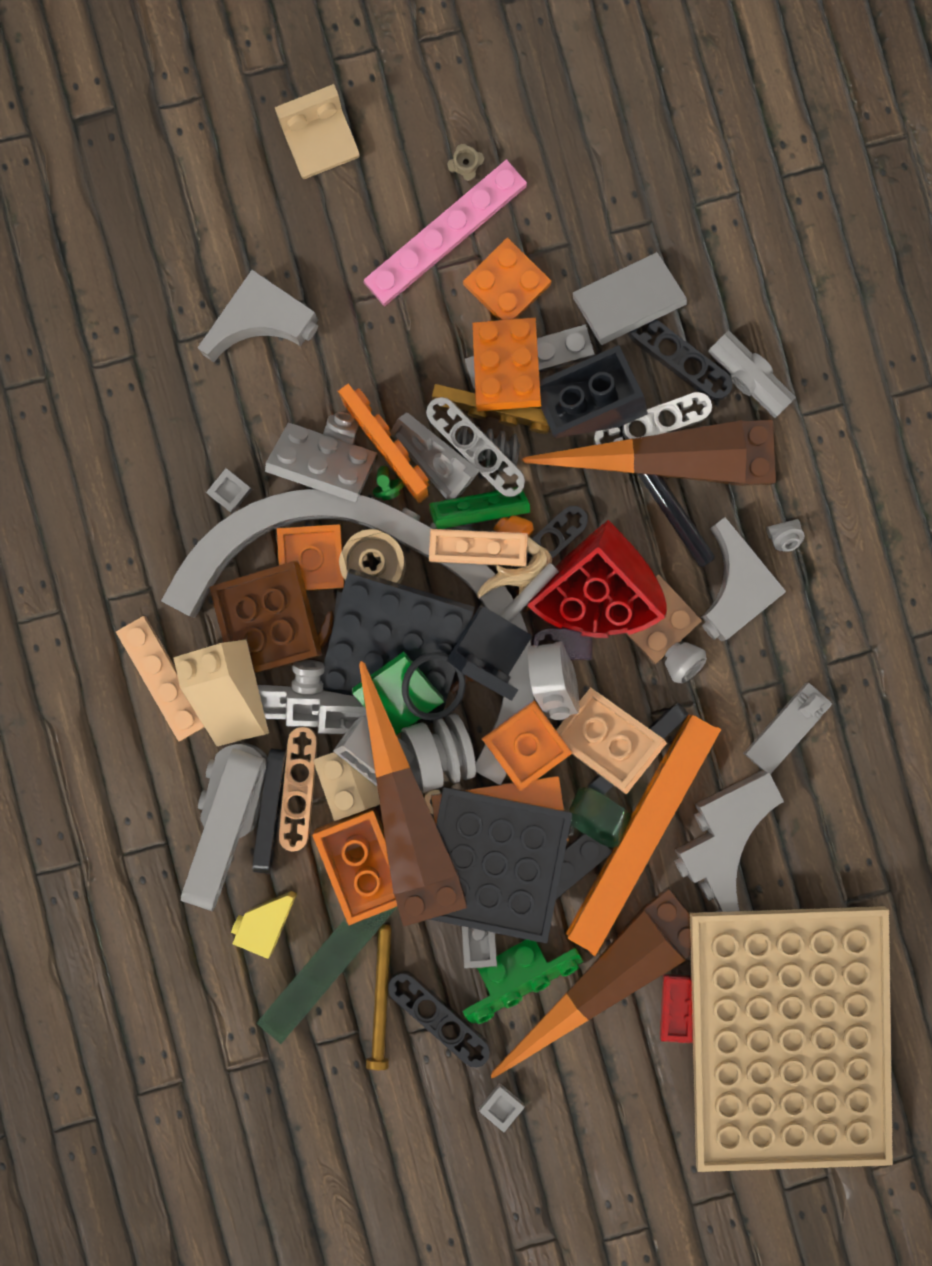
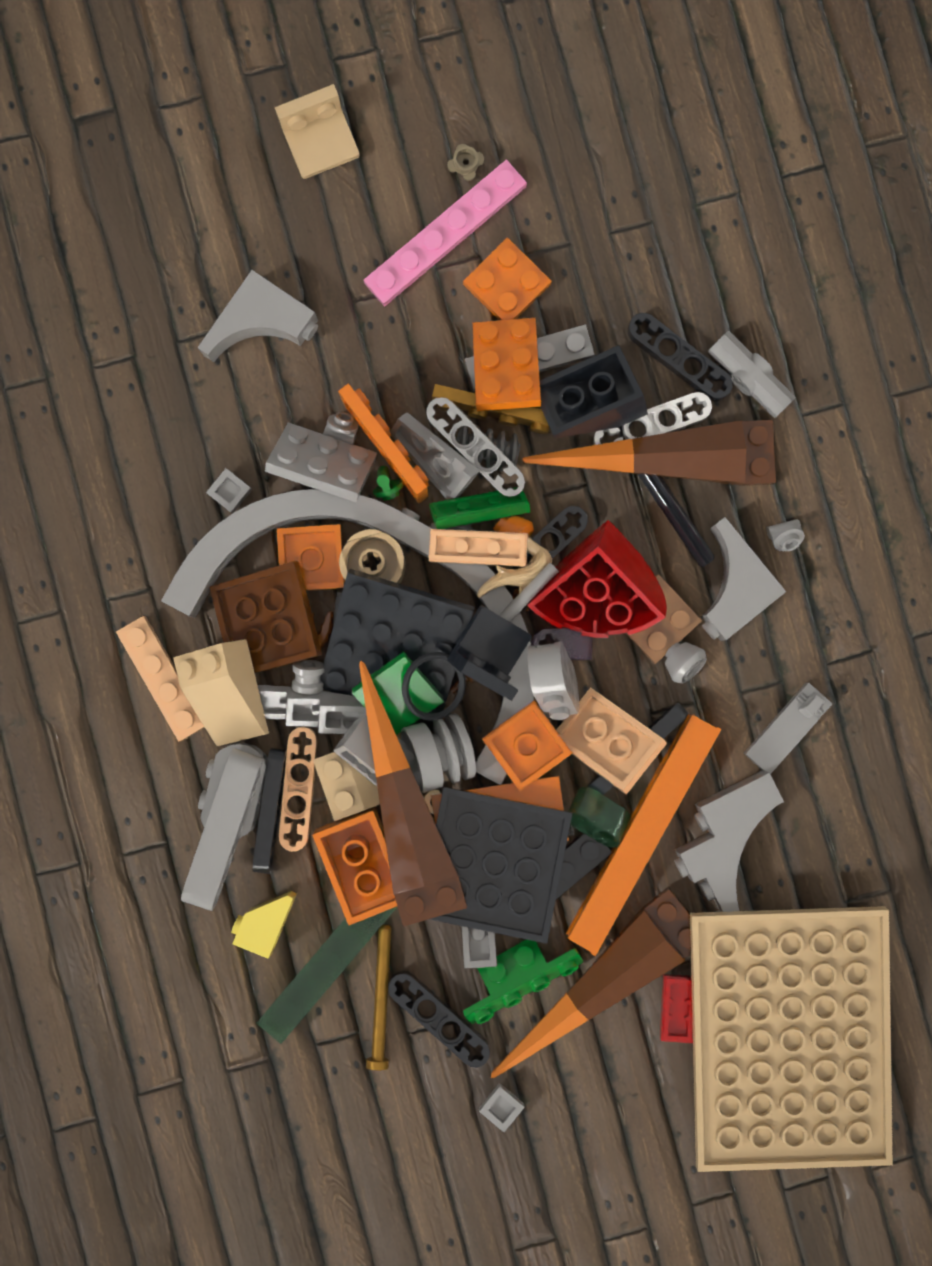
light grey tile [573,252,687,345] -> none

